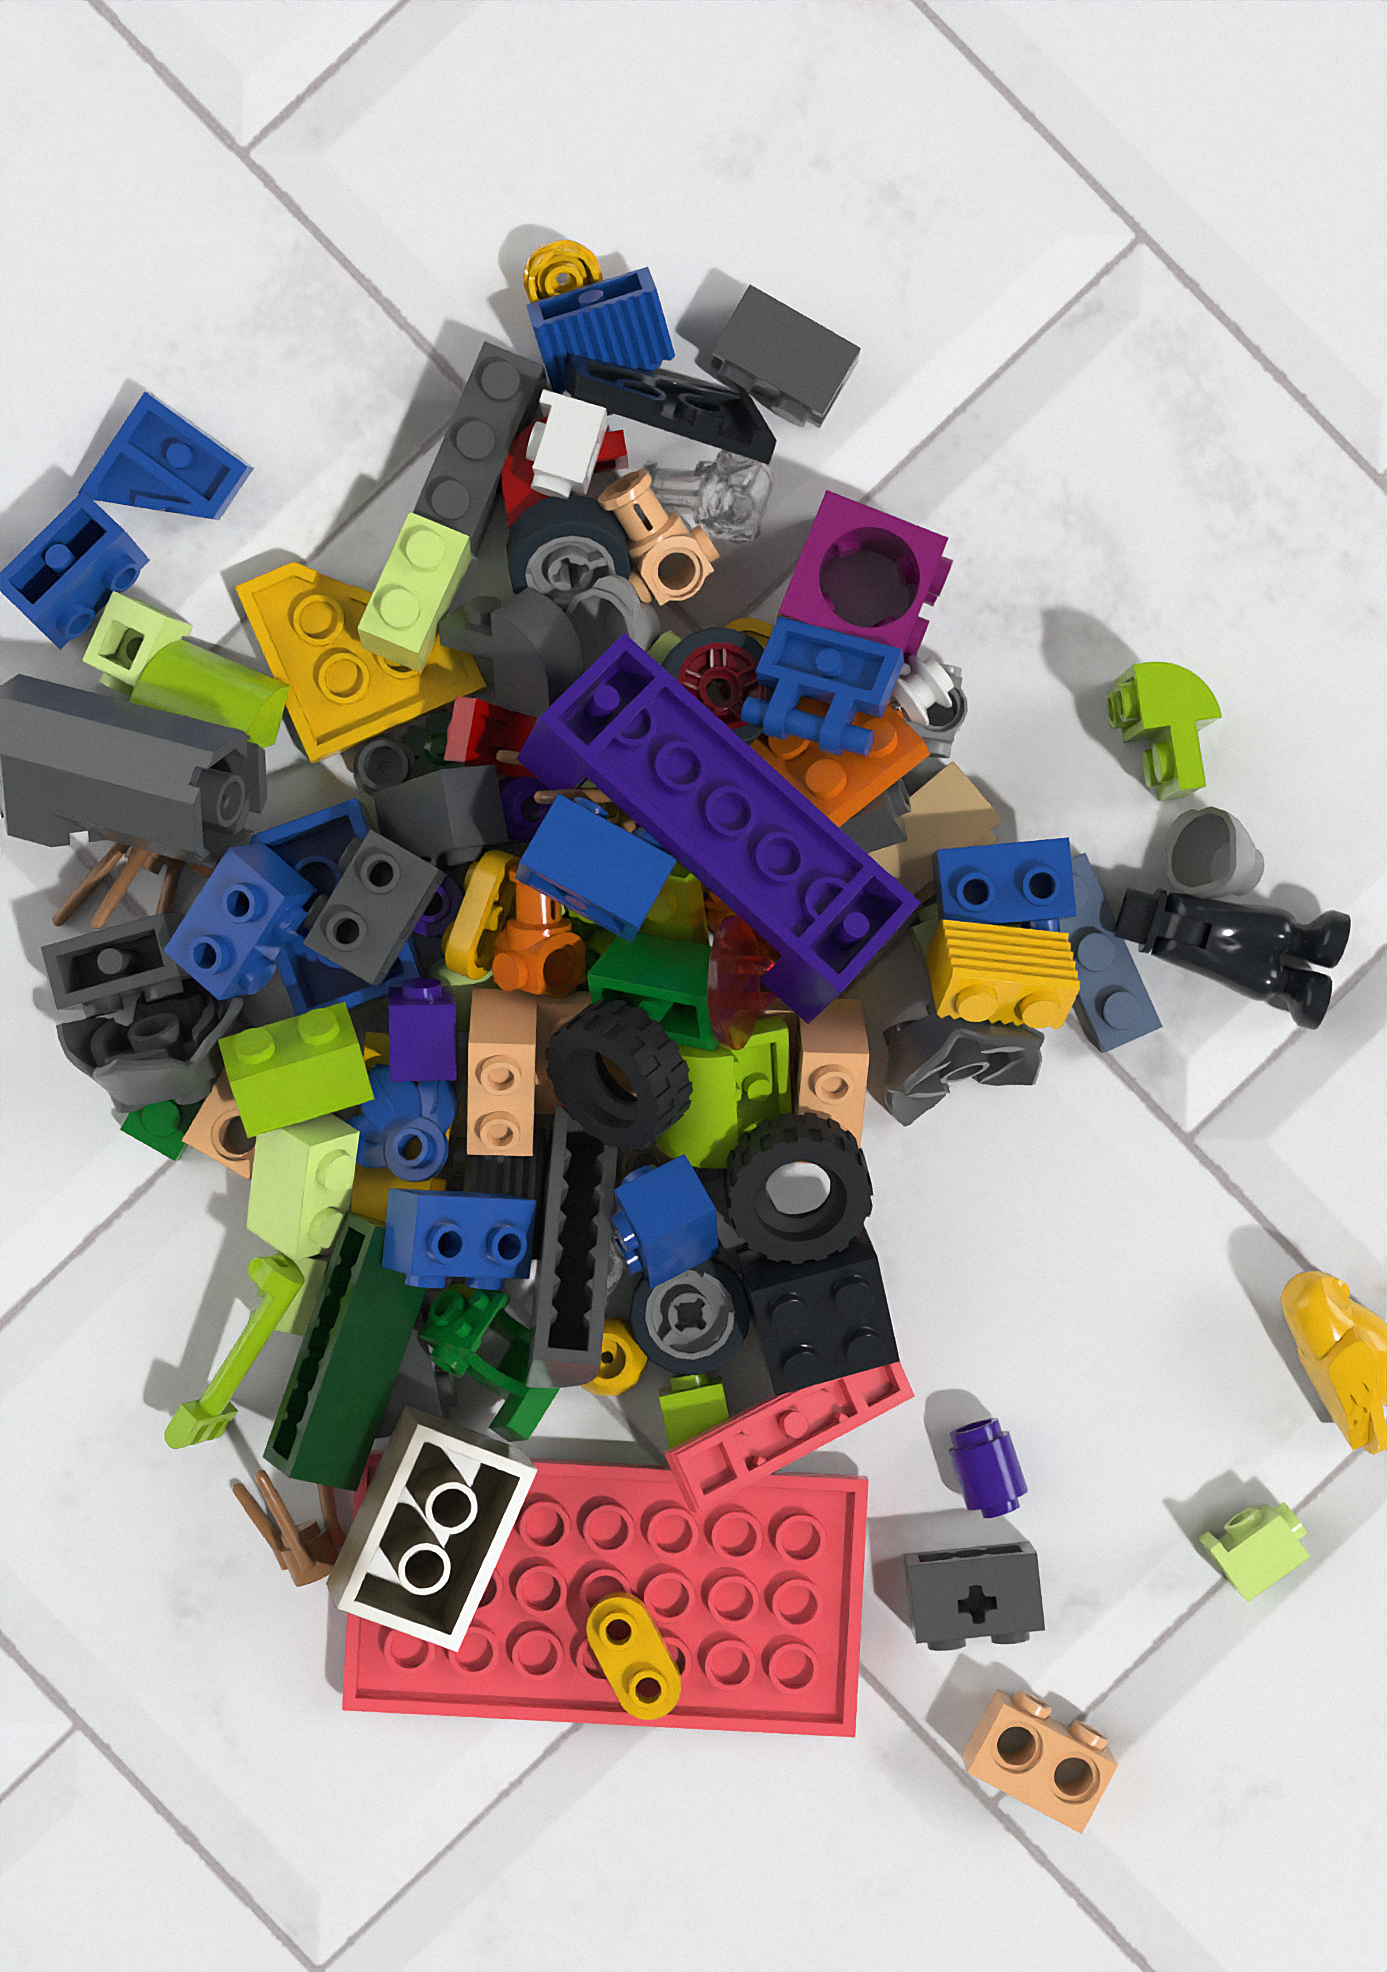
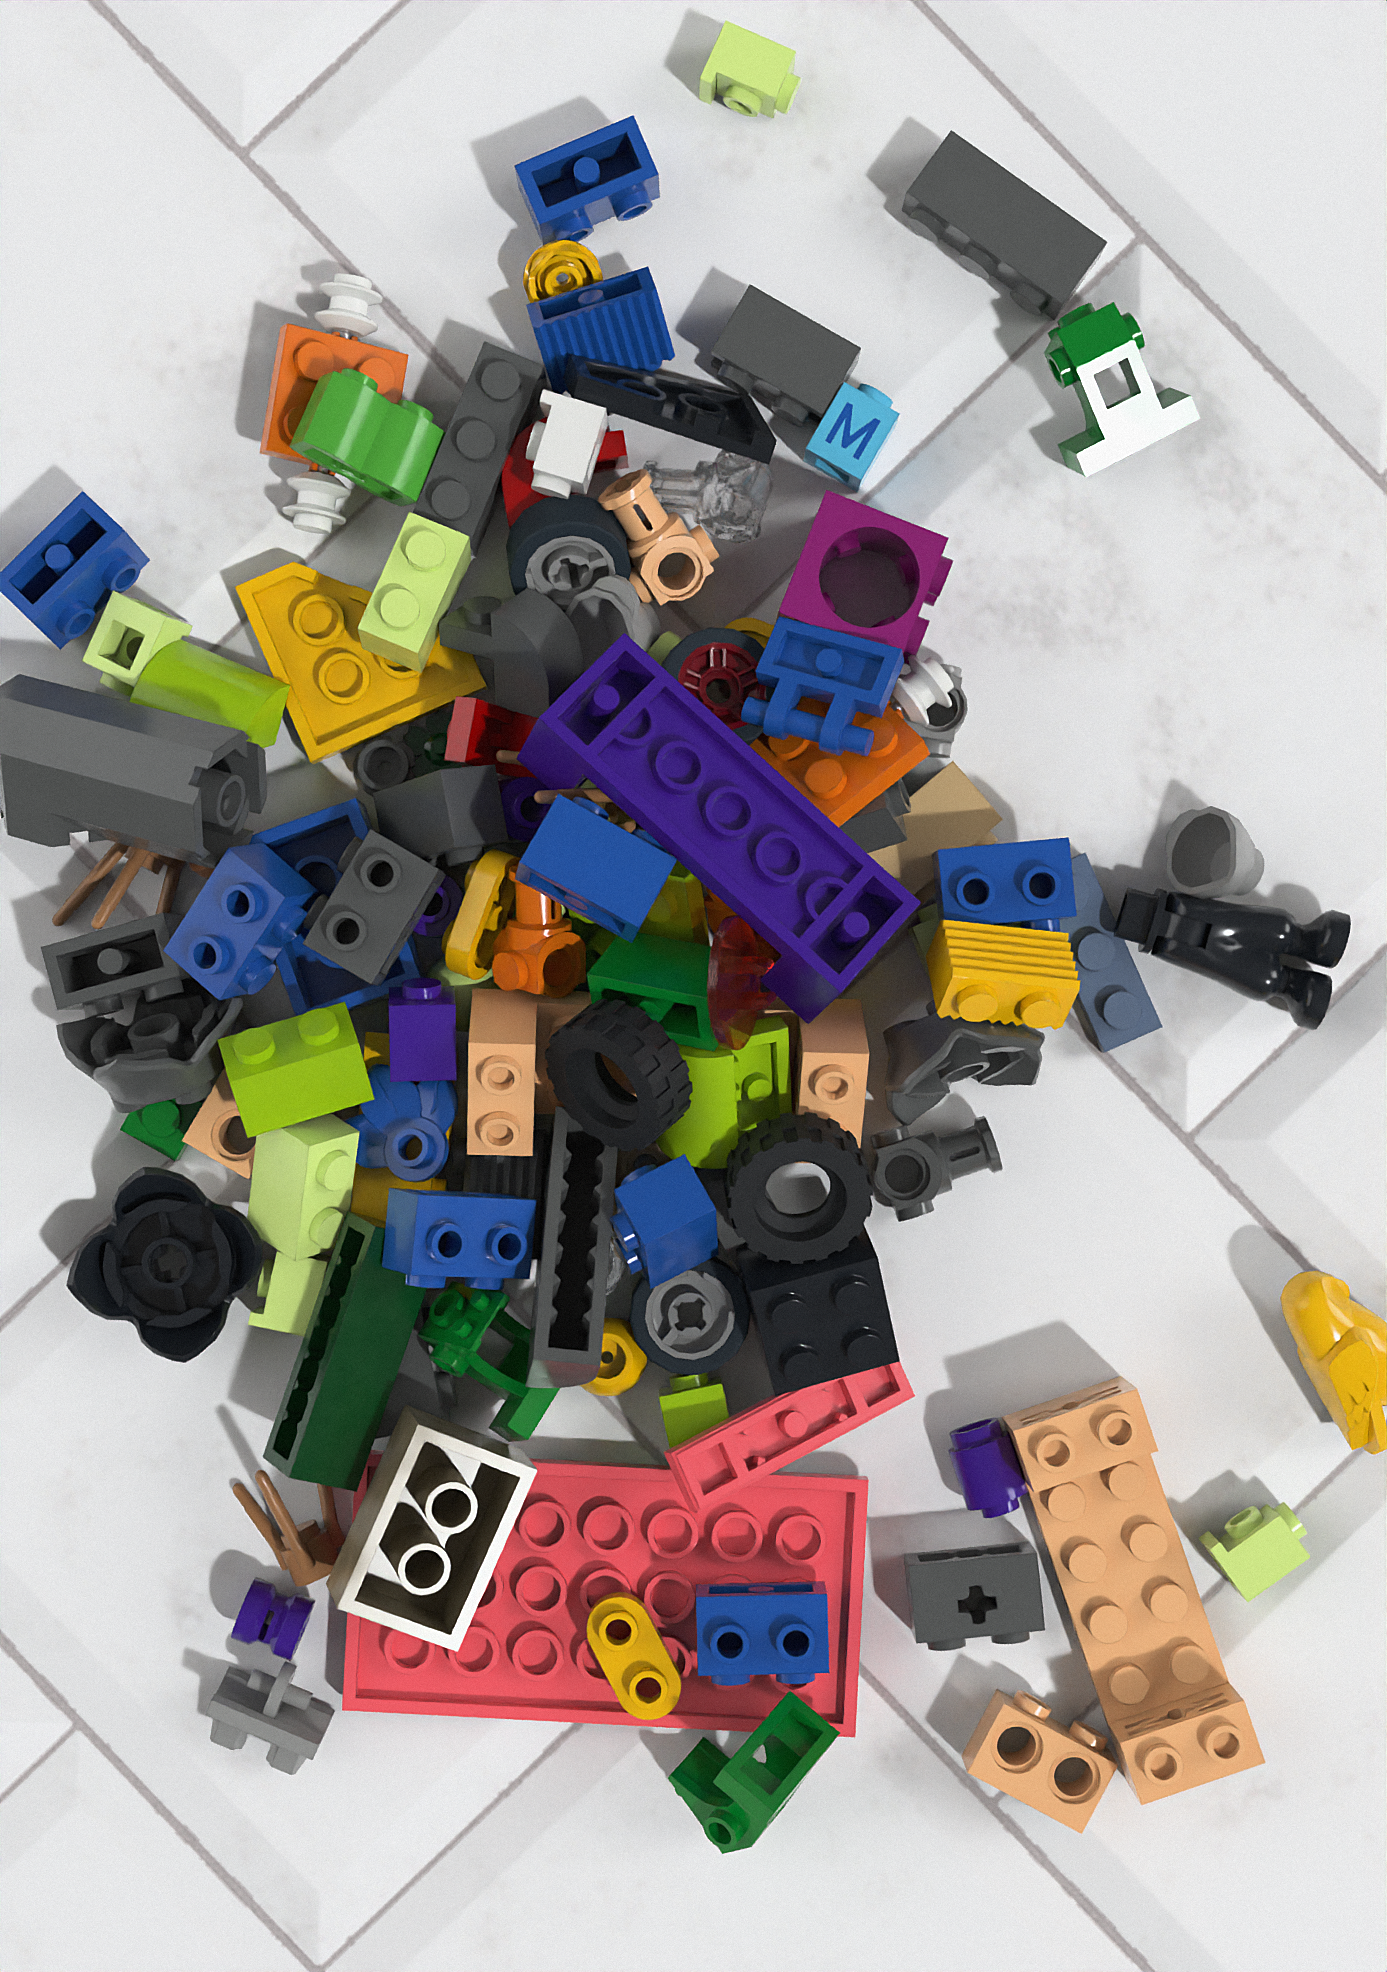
blue wing [78,392,254,520] -> none
lime hinge [164,1253,305,1449] -> none
lime brick [1107,662,1222,801] -> none
none -> black brick [66,1167,263,1363]
none -> light grey hips [205,1661,335,1775]
none -> dark purple wheel [231,1577,315,1661]
none -> orange plate [259,274,409,534]
none -> bright green brick [289,368,446,507]
none -> blue brick [514,115,660,245]
none -> green tile [668,1691,840,1854]
none -> blue brick [696,1581,829,1686]
none -> yellowish green brick [699,20,801,118]
none -> medium azure brick [803,382,900,493]
none -> dark grey connector [870,1116,1003,1222]
none -> dark grey brick [902,130,1108,320]
none -> light nougat plate [1002,1376,1266,1805]
none -> tile [1044,302,1200,477]

